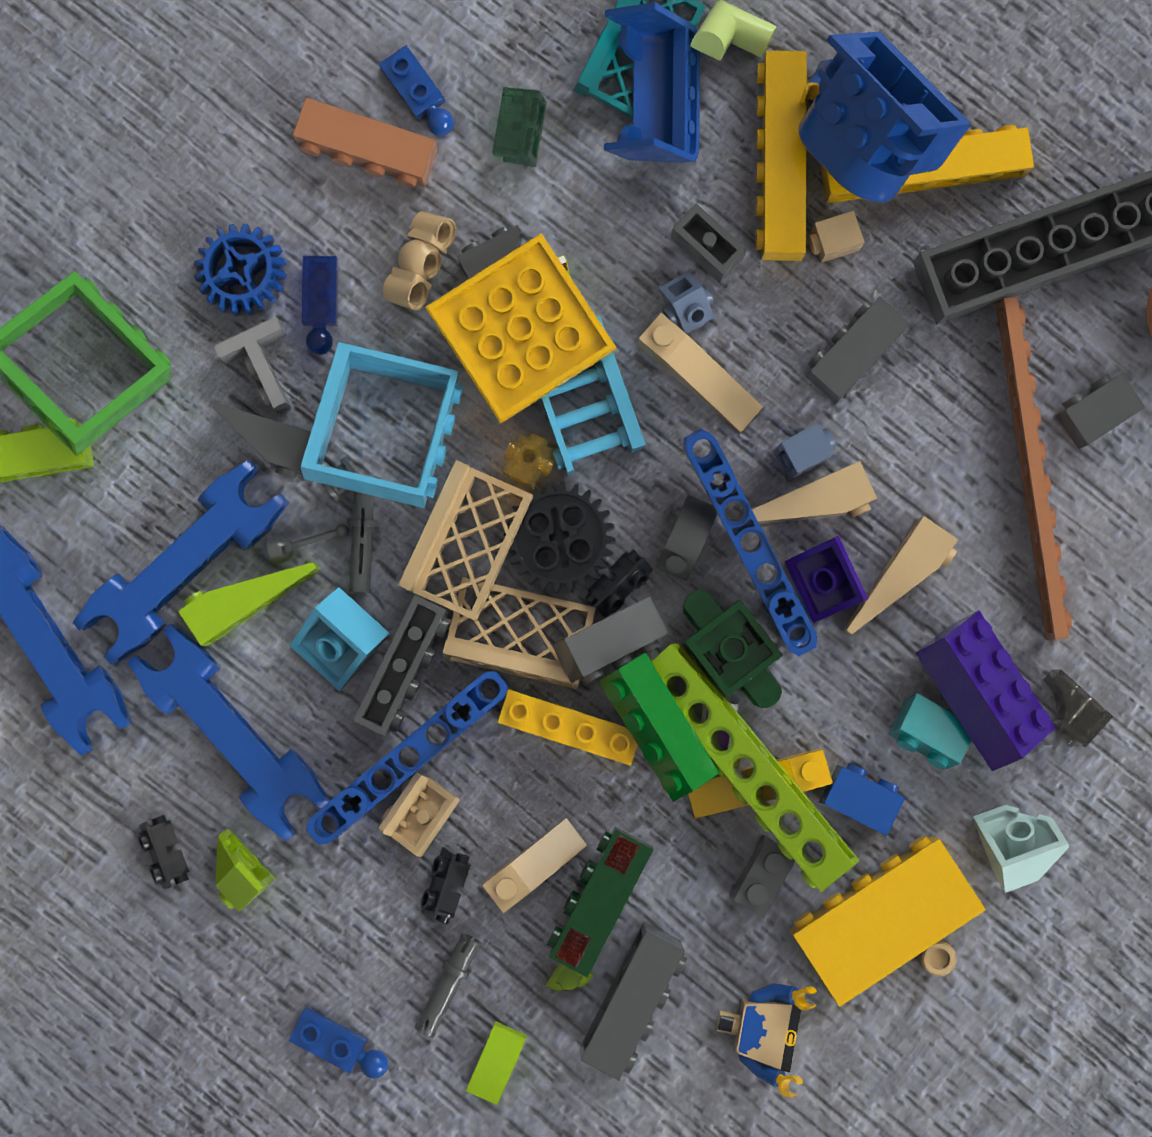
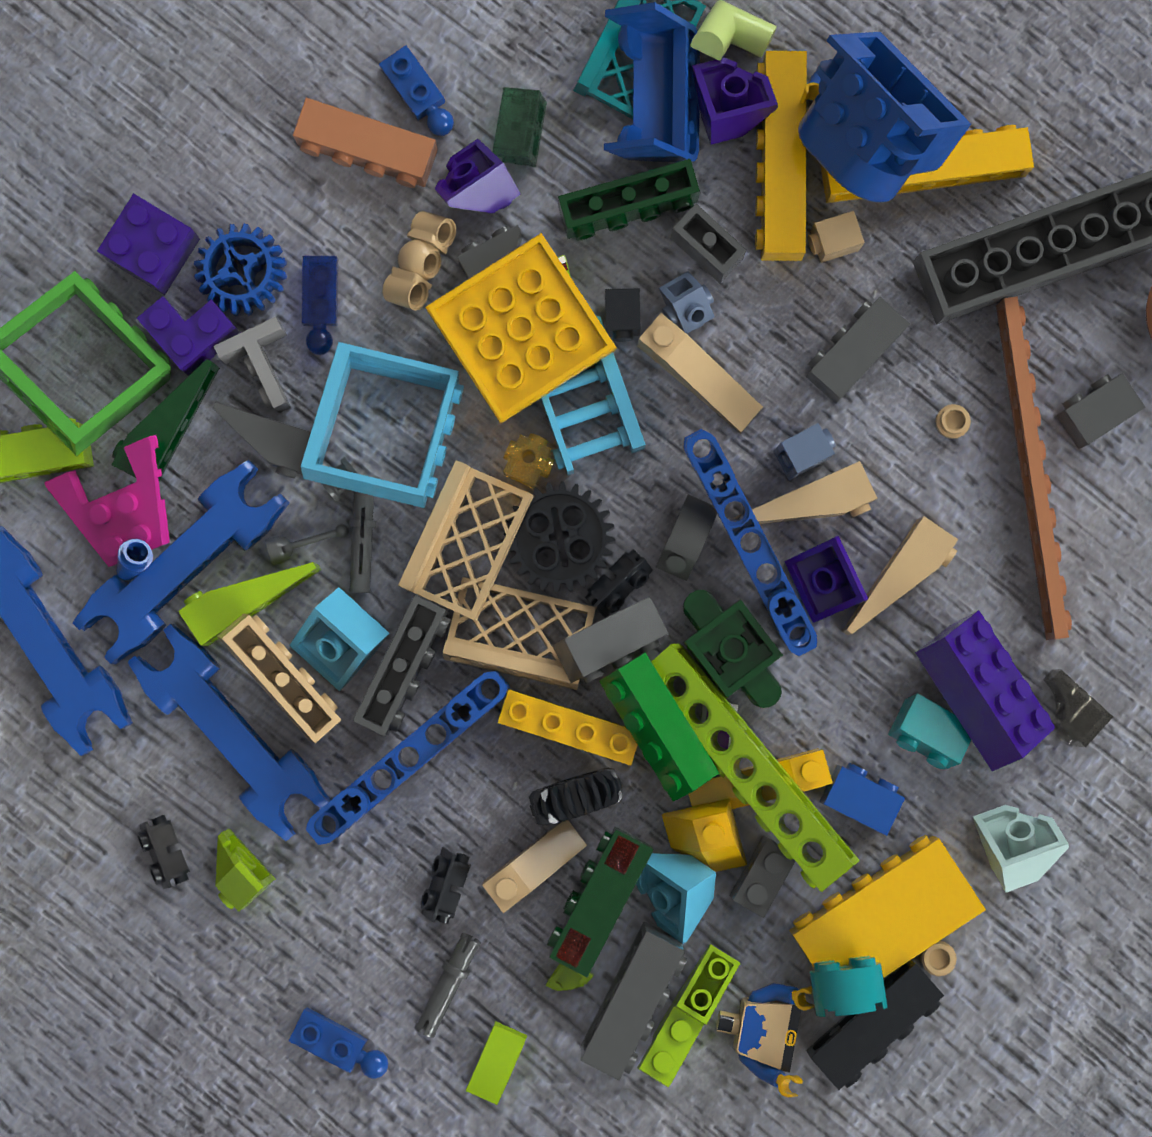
tan bracket [378,772,460,857] -> none
none -> dark pink wing [44,435,170,567]
none -> dark purple brick [97,193,200,295]
none -> dark green slope [111,359,220,481]
none -> blue cone [116,539,153,581]
none -> dark purple brick [137,296,241,376]
none -> tan brick [217,614,341,743]
none -> dark purple slope [435,139,521,213]
none -> black gear [529,767,623,826]
none -> dark green brick [558,159,700,241]
none -> black brick [605,288,641,342]
none -> medium azure slope [636,853,716,944]
none -> lime slope [637,944,740,1088]
none -> yellow slope [662,799,747,872]
none -> dark purple slope [692,57,778,145]
none -> black brick [806,960,944,1090]
none -> teal brick [809,956,888,1017]
none -> tan plate [935,404,971,439]

